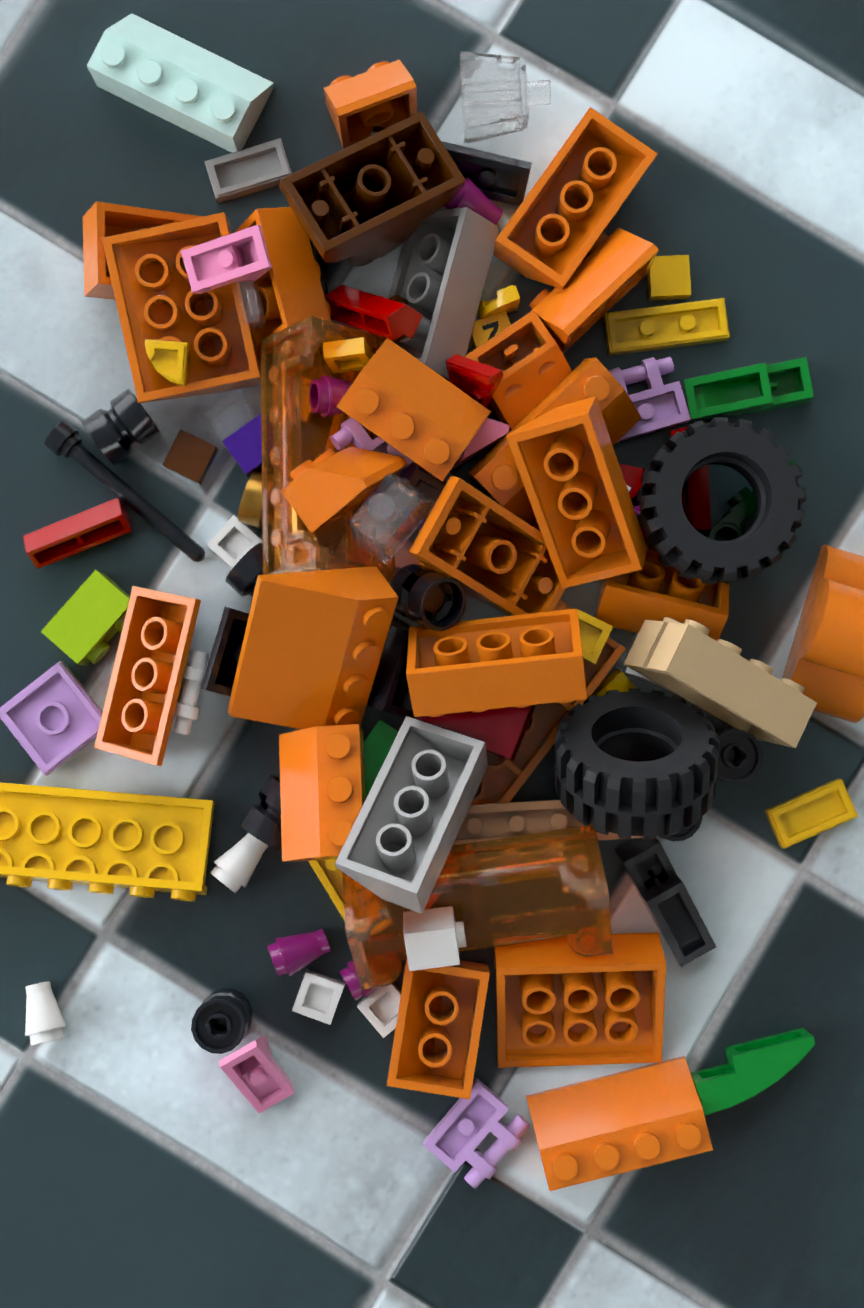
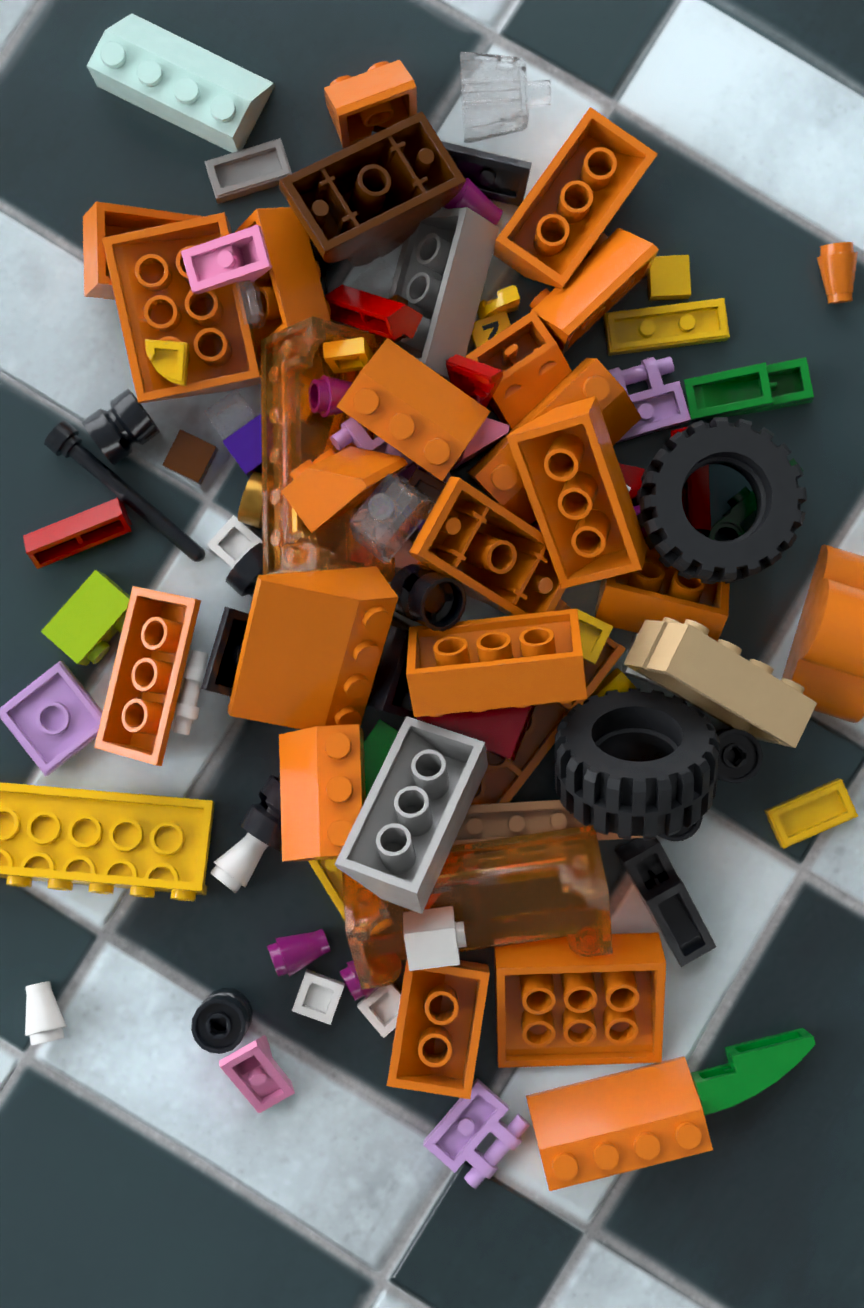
none -> orange cone [817,242,858,304]

